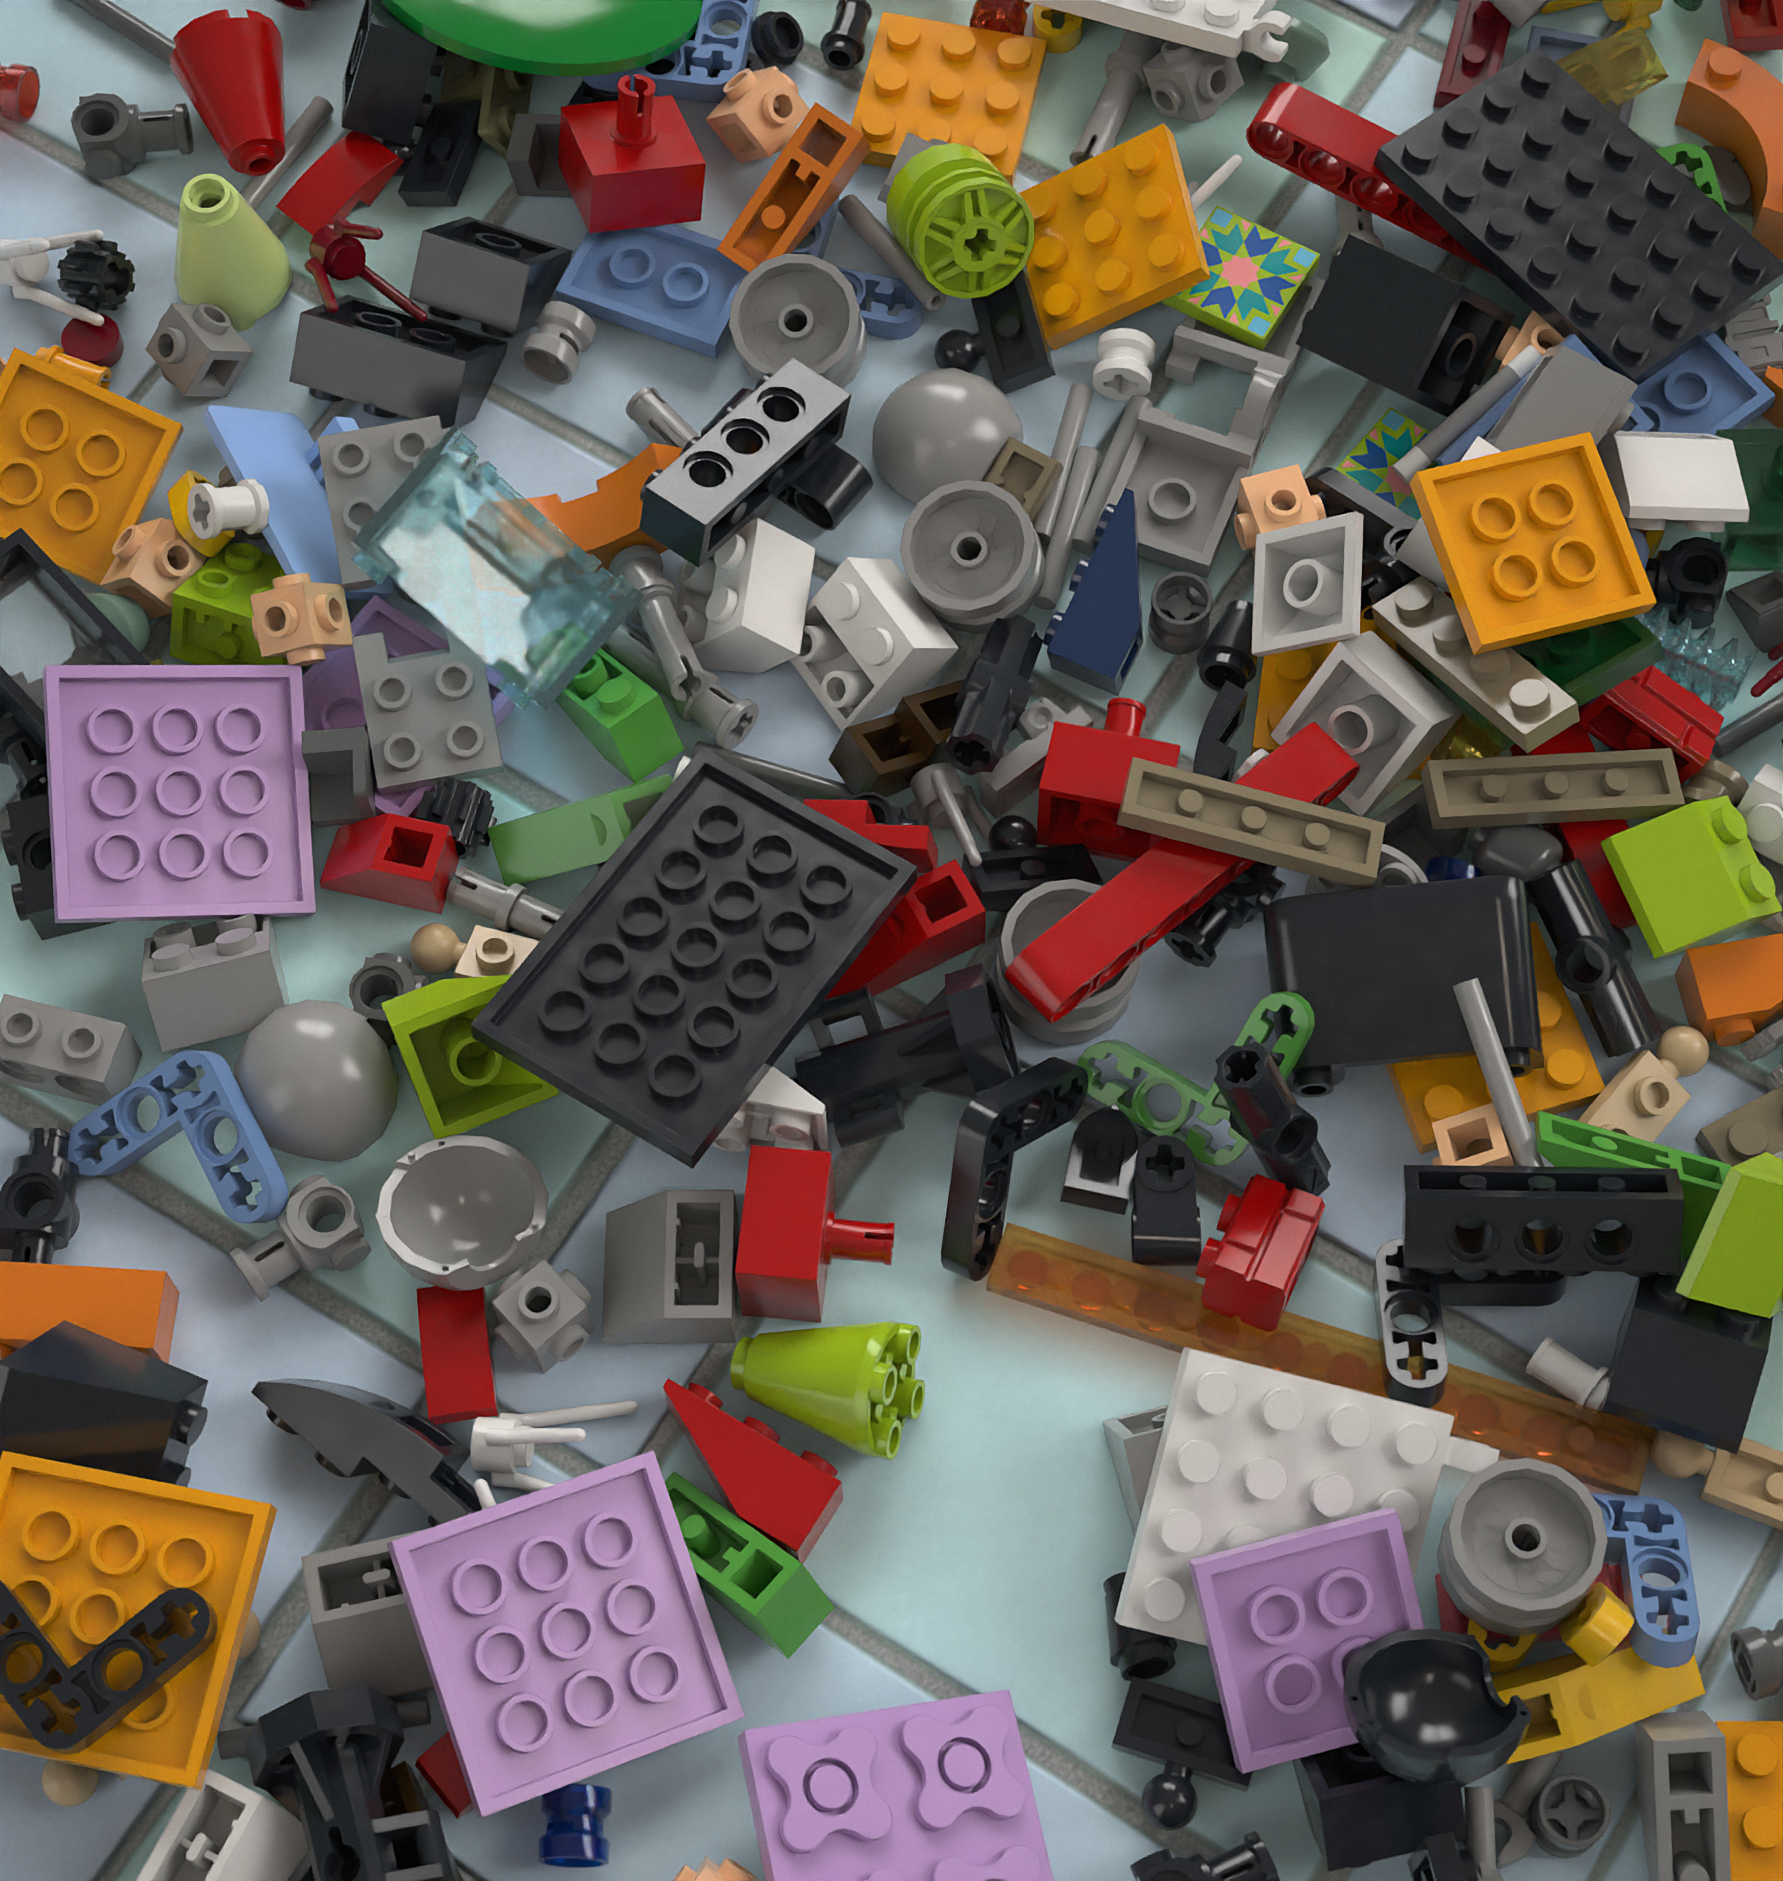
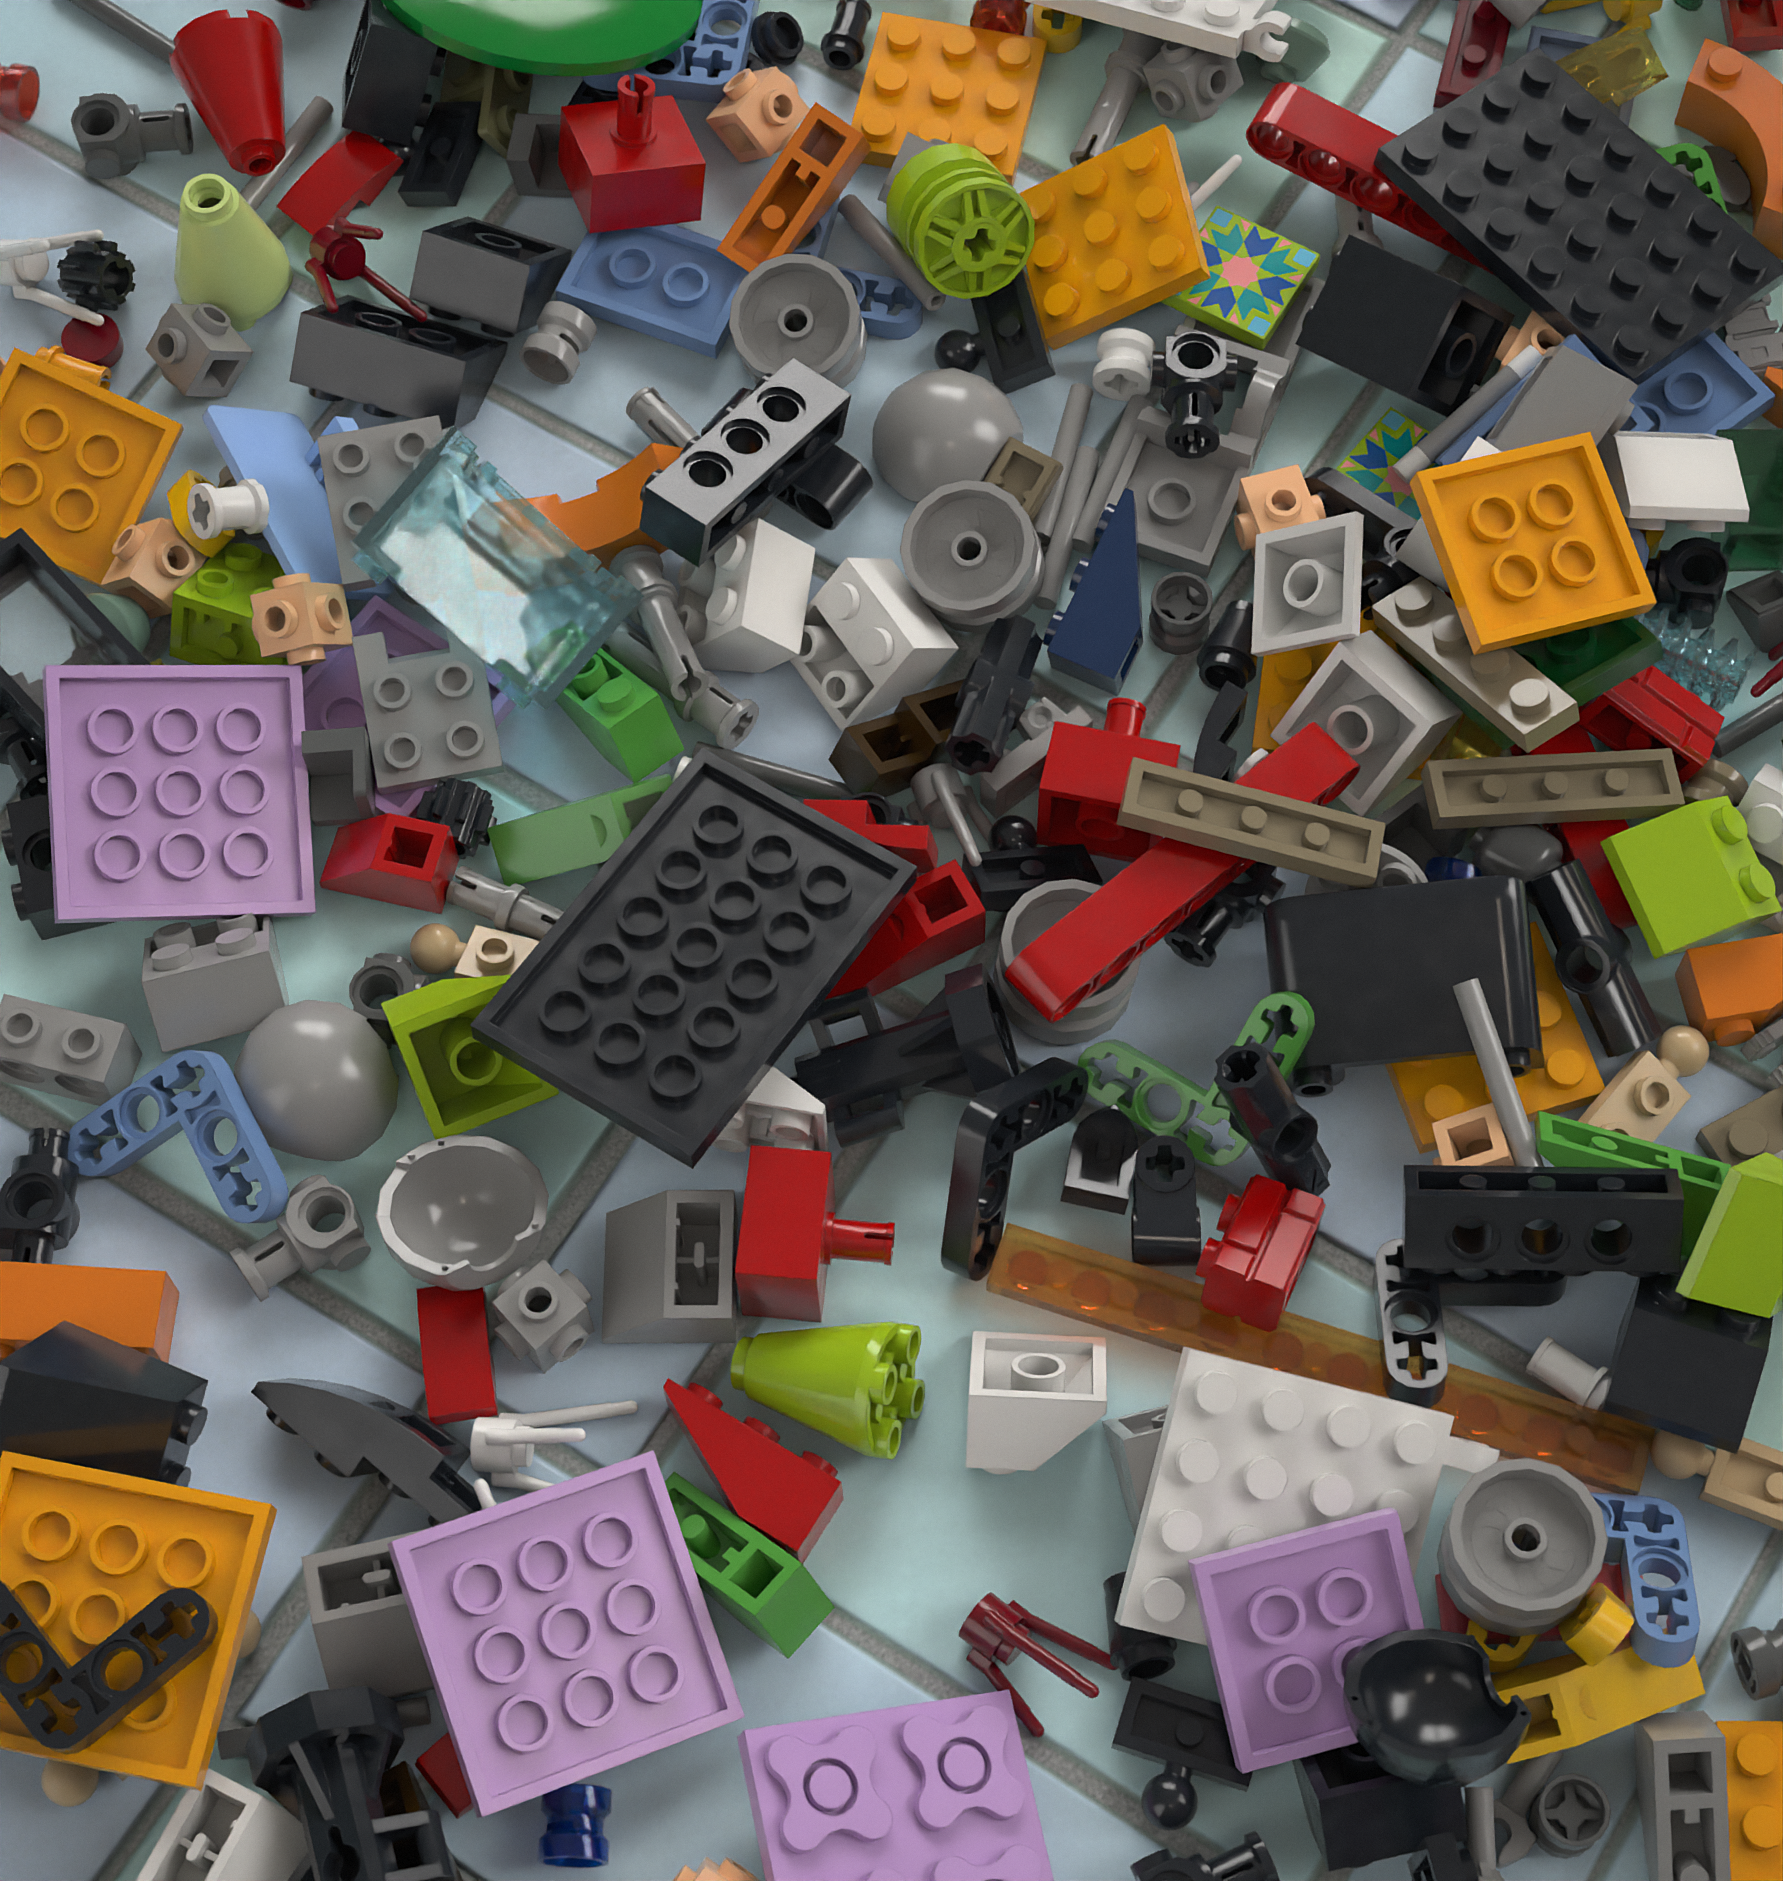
none -> dark red plant [958,1592,1118,1738]
none -> white slope [966,1331,1107,1474]
none -> black connector [1150,331,1237,459]

